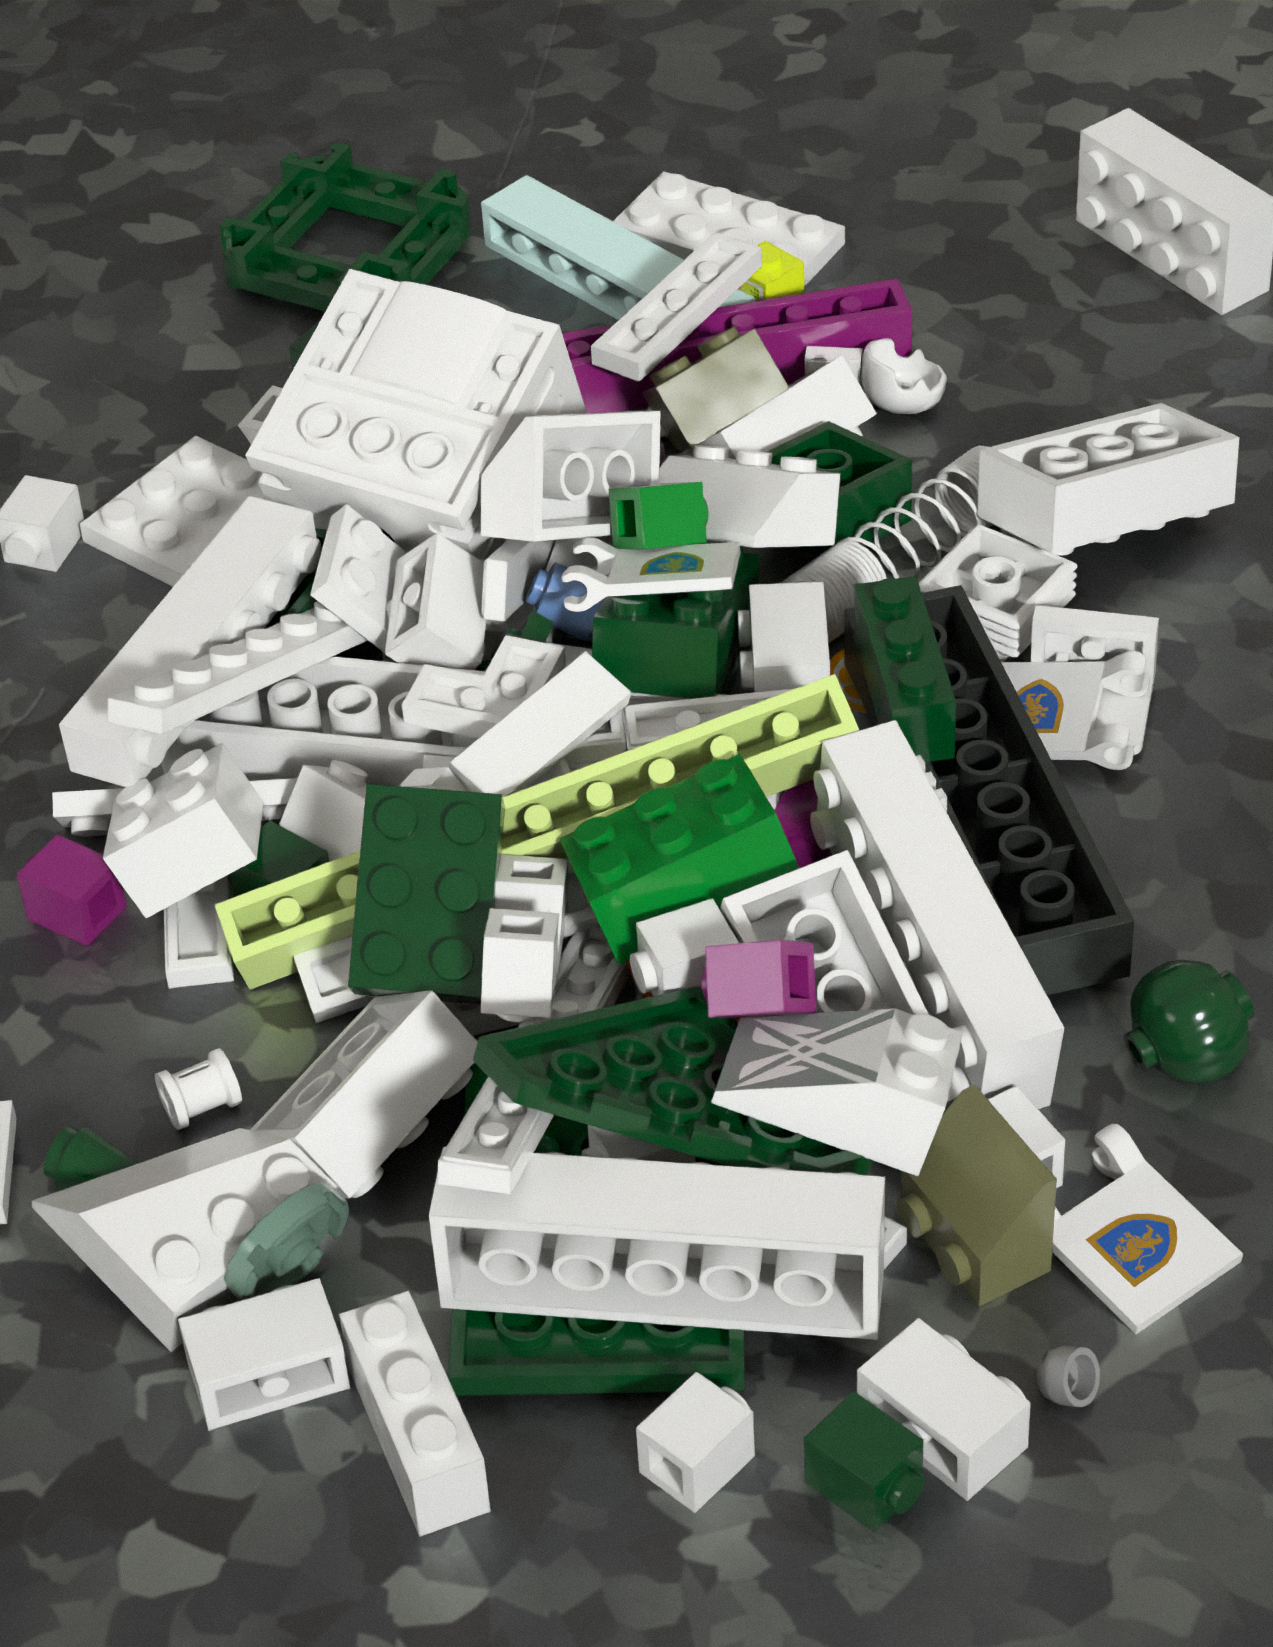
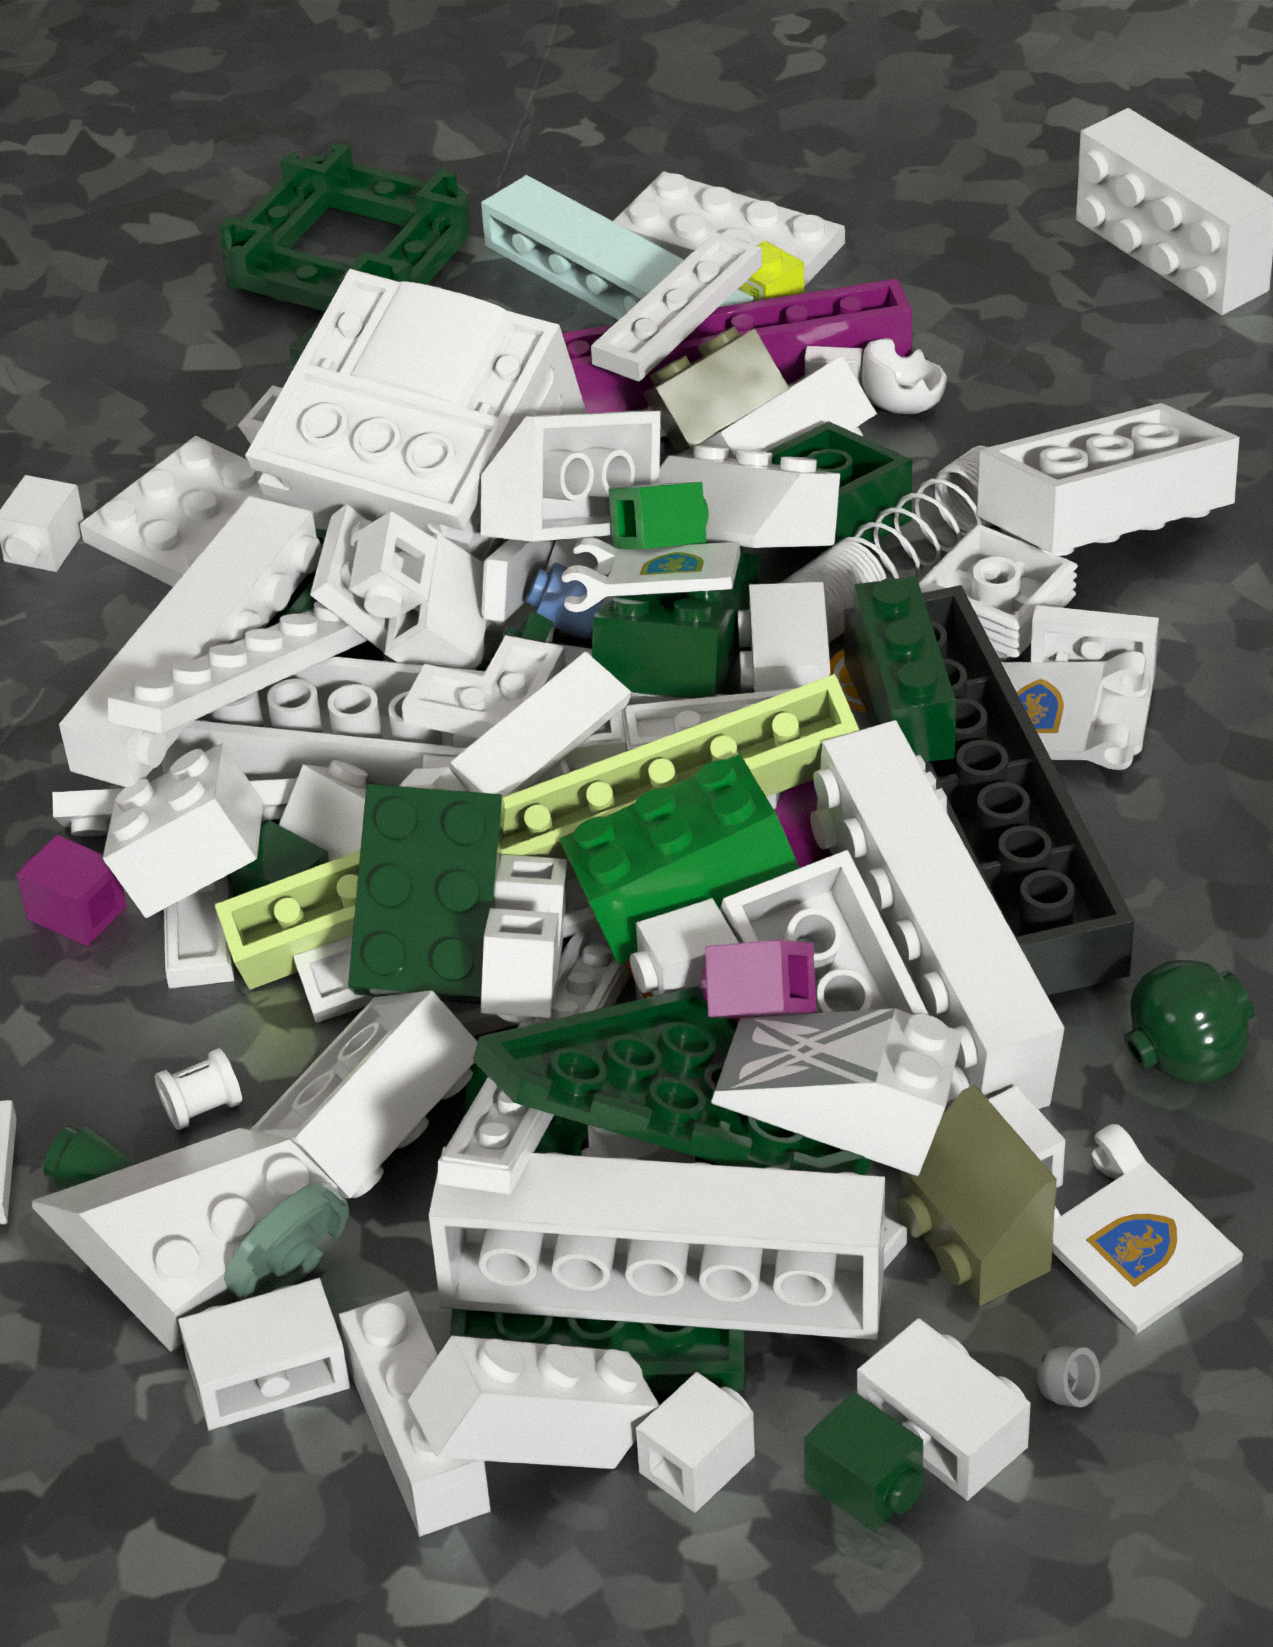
none -> white brick [349,511,438,618]
none -> white brick [407,1336,659,1469]

